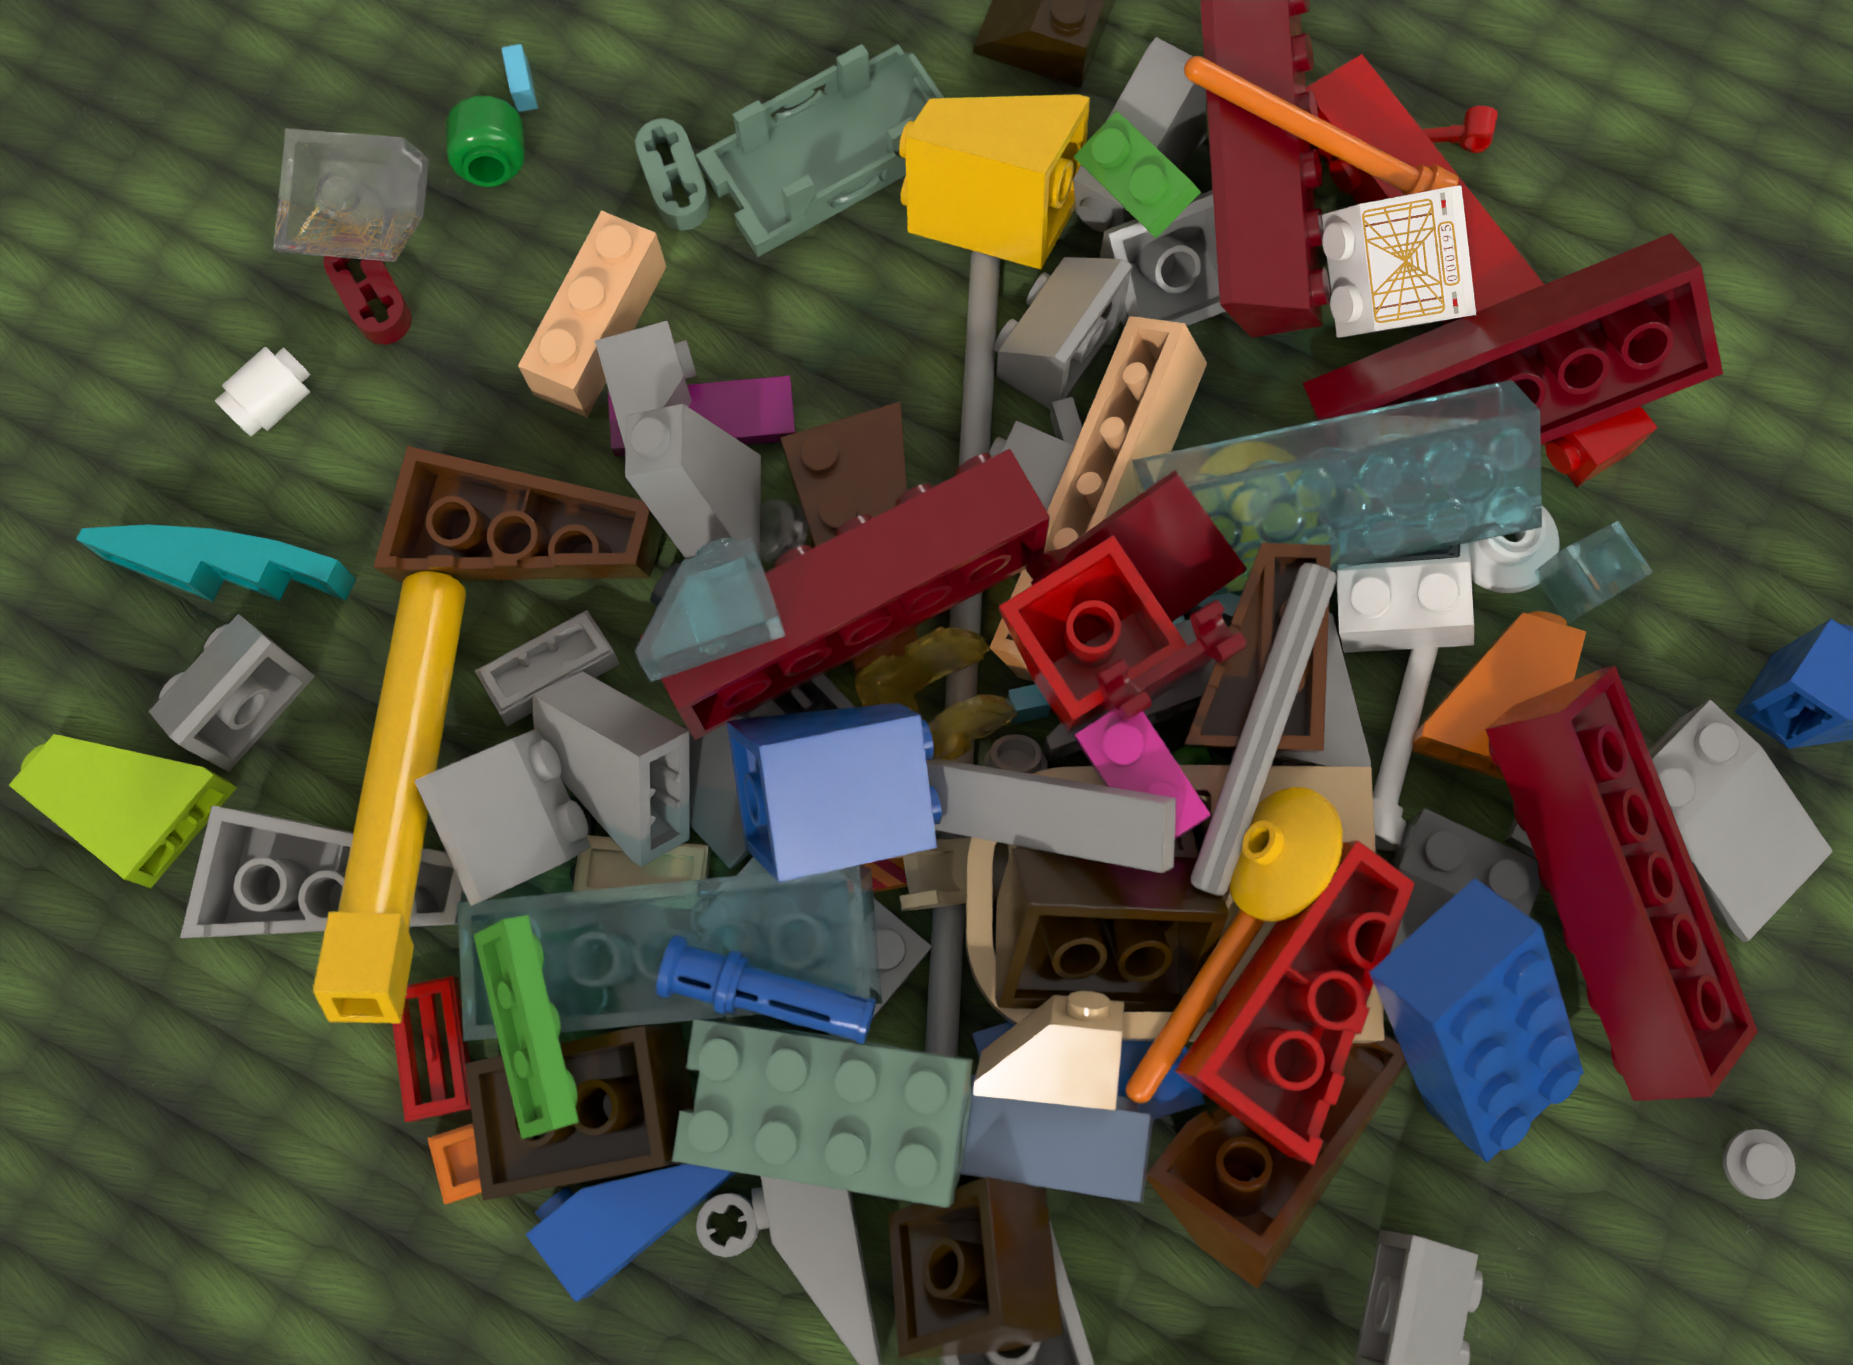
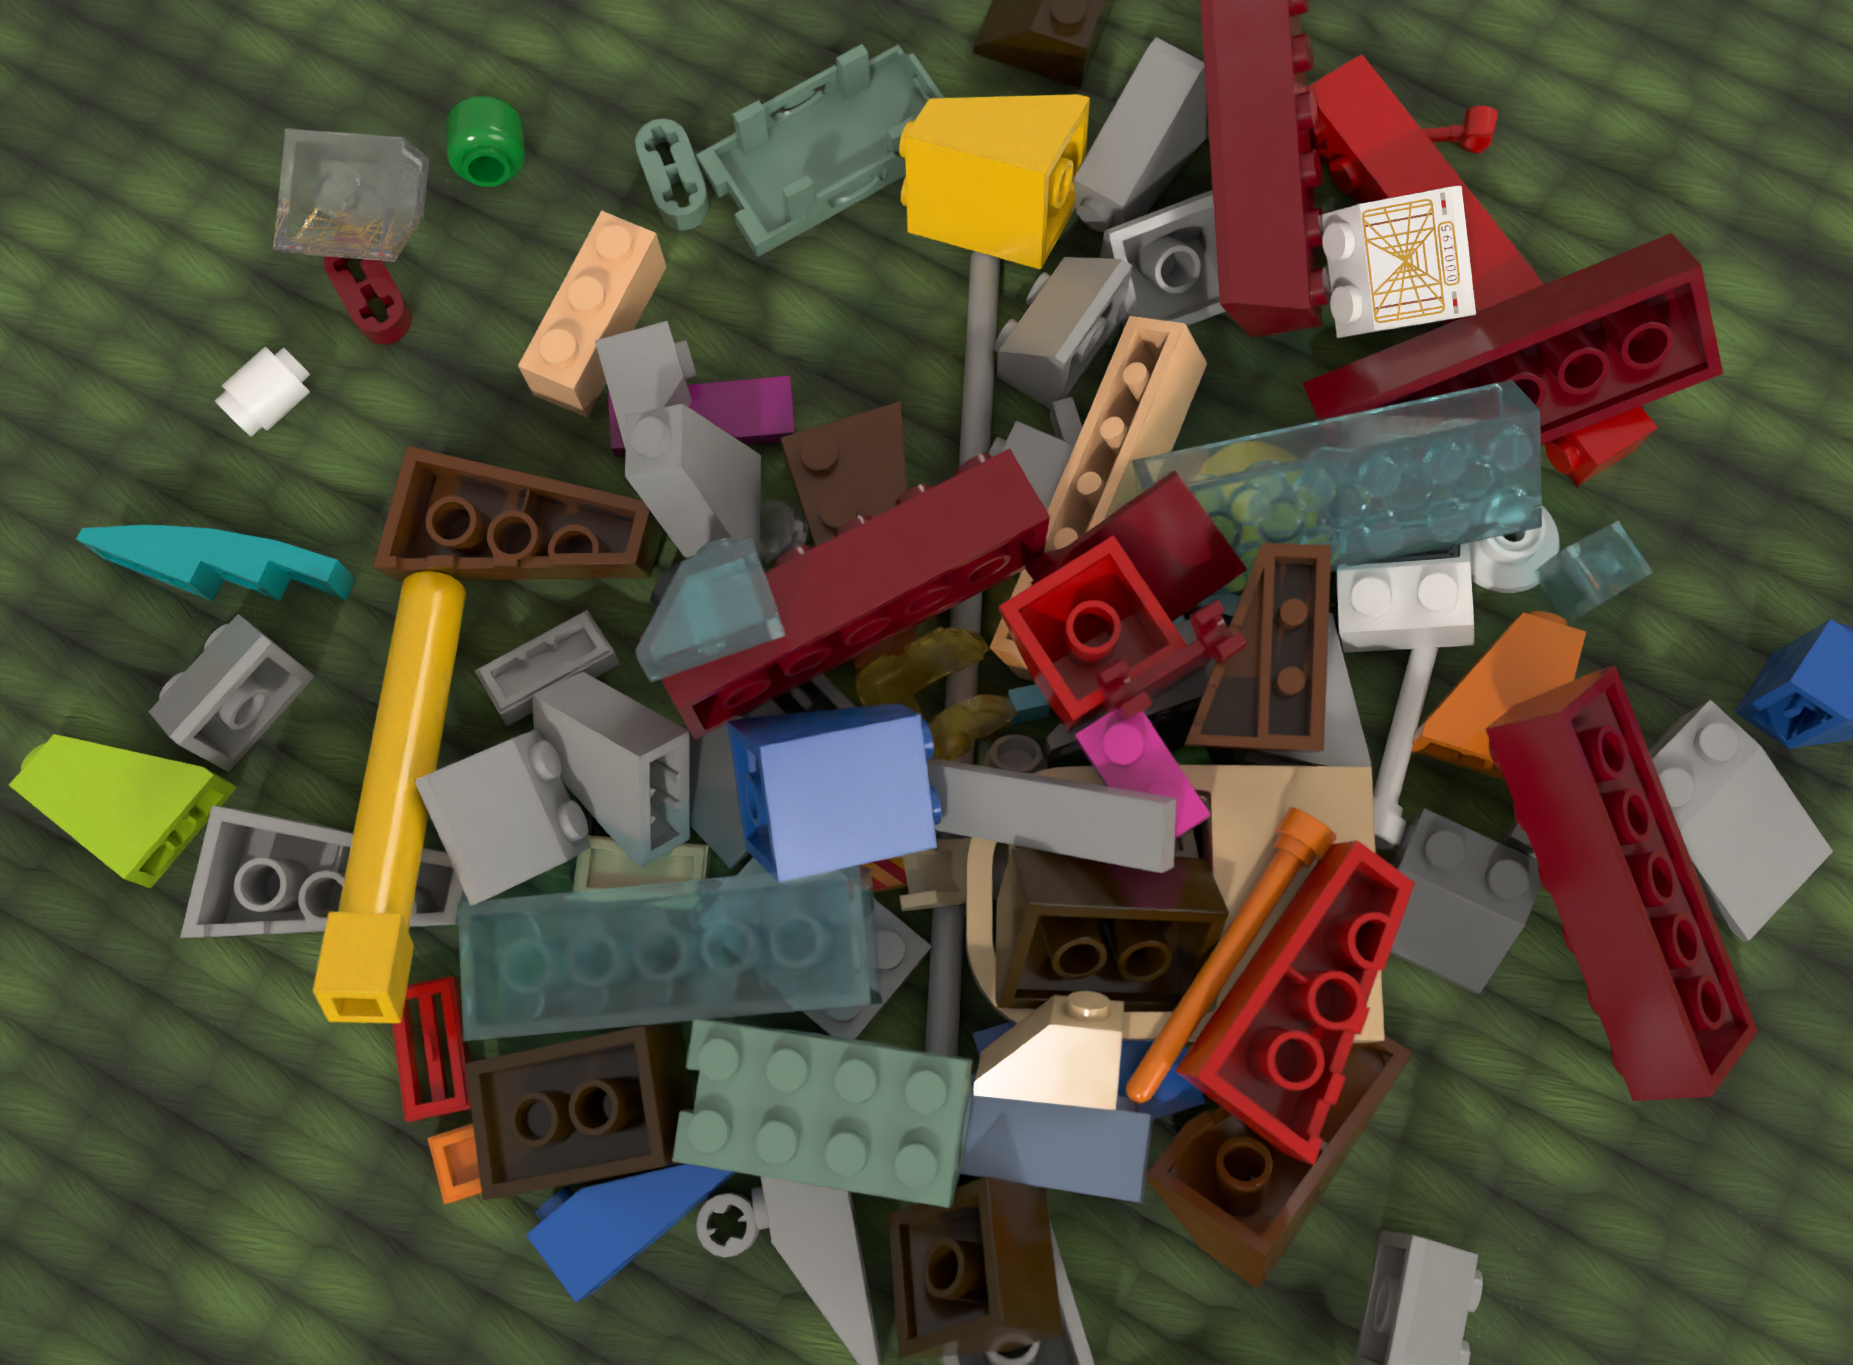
bright green plate [473,915,579,1139] -> none
medium azure piece [501,44,538,112] -> none
blue pin [656,934,876,1045] -> none
bright green plate [1073,110,1201,239] -> none
orange piece [1184,56,1459,196] -> none
light grey axle [1191,563,1337,895] -> none
yellow dish [1228,787,1343,921] -> none
blue brick [1369,878,1584,1163] -> none
light grey plate [1723,1129,1795,1199] -> none

